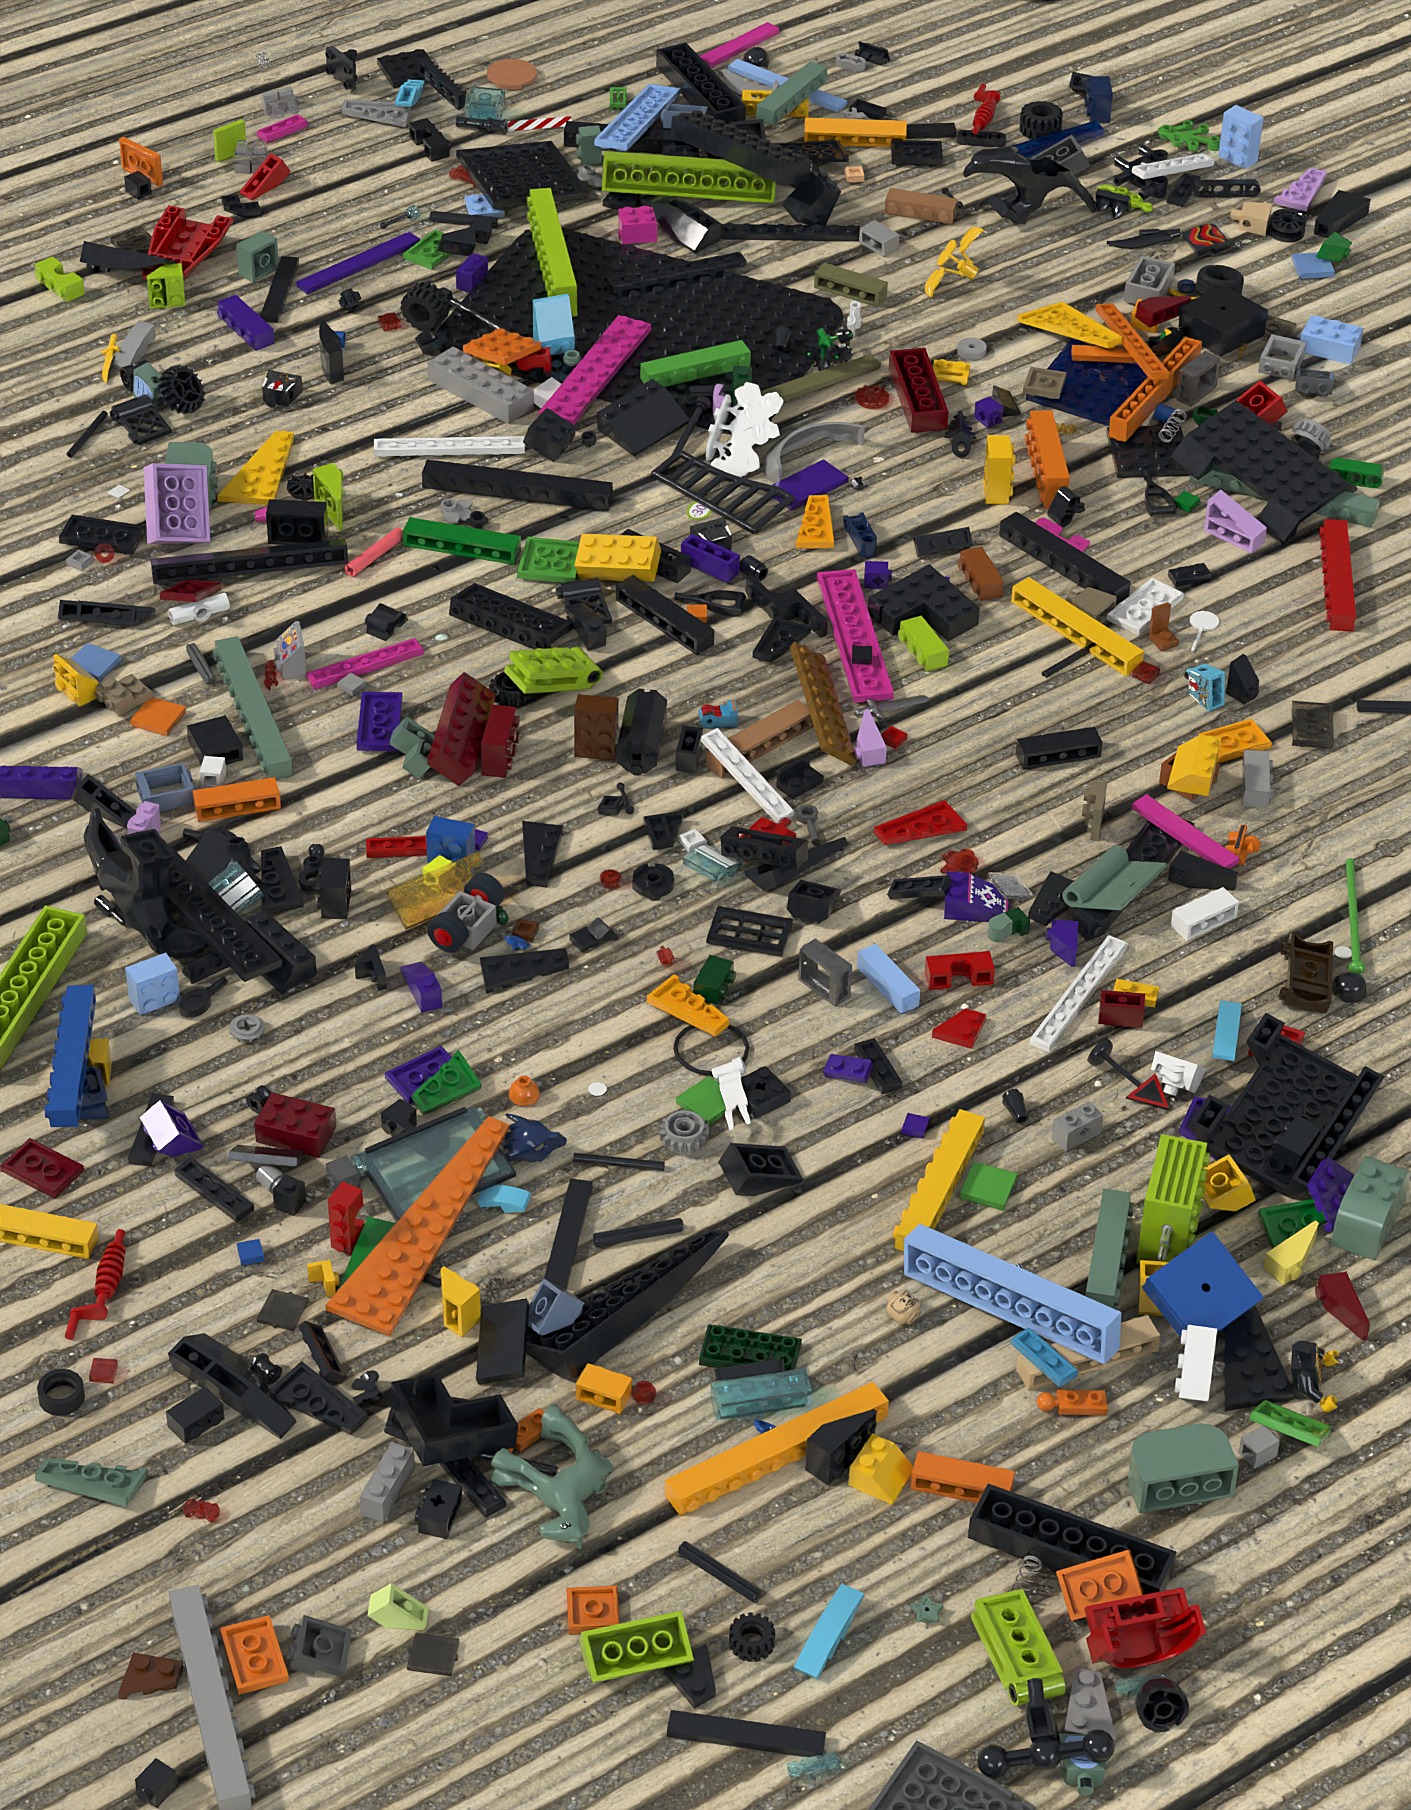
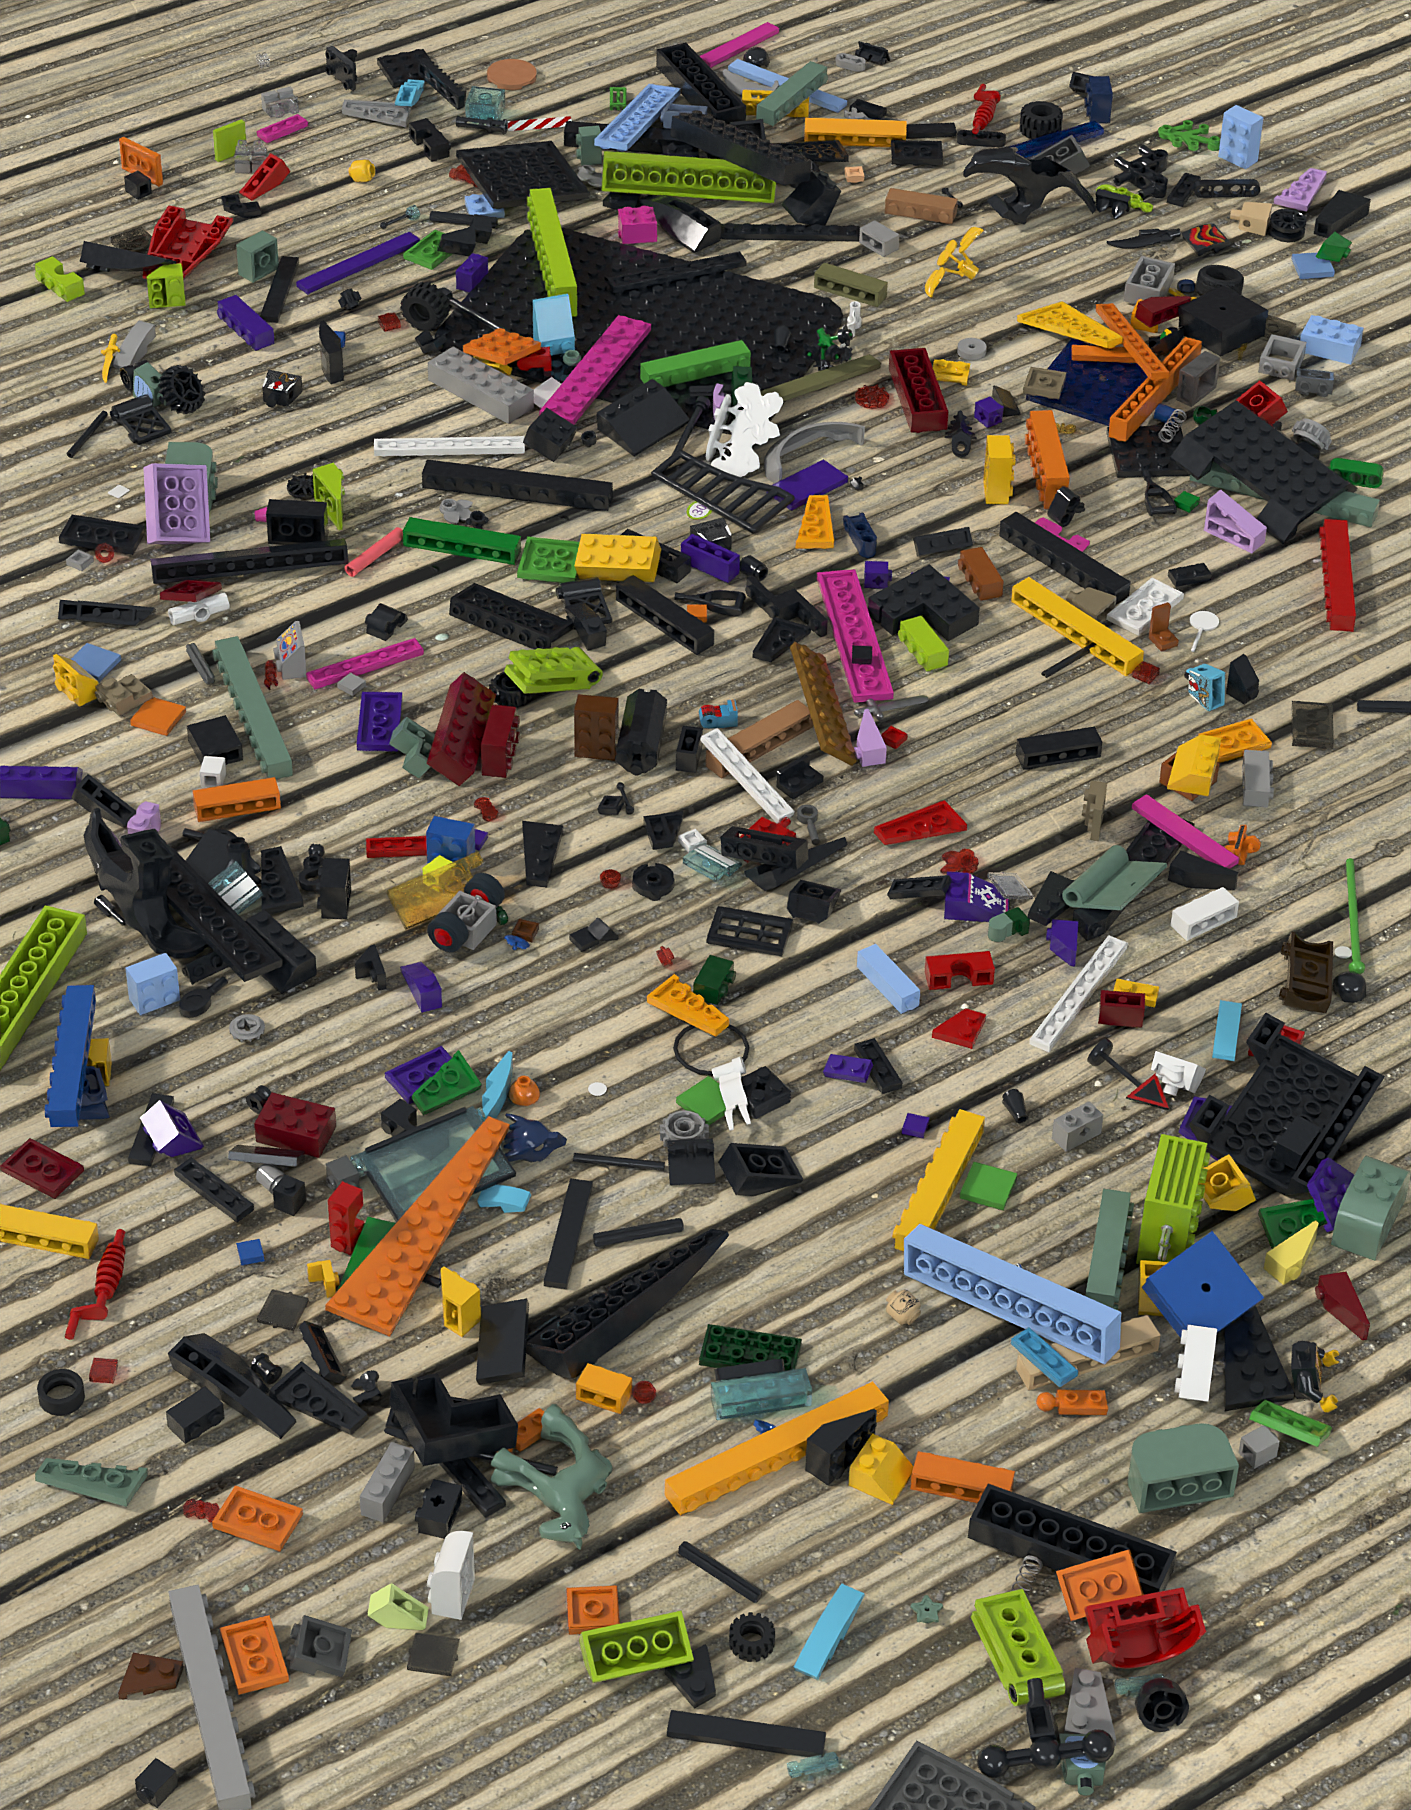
sand blue window [135,763,197,812] -> none
yellow wing [217,431,294,505] -> none
black wing [480,948,569,994] -> none
sand blue slope [528,1279,584,1336] -> none
flat silver window [798,938,852,1007] -> none
white tile [1132,153,1215,179] -> none
none -> orange plate [212,1485,303,1552]
none -> yellow head [349,159,375,182]
none -> white brick [427,1531,475,1620]
none -> clear red piece [474,797,499,821]
none -> medium azure slope [478,1051,513,1123]
none -> black hinge [667,1138,716,1186]

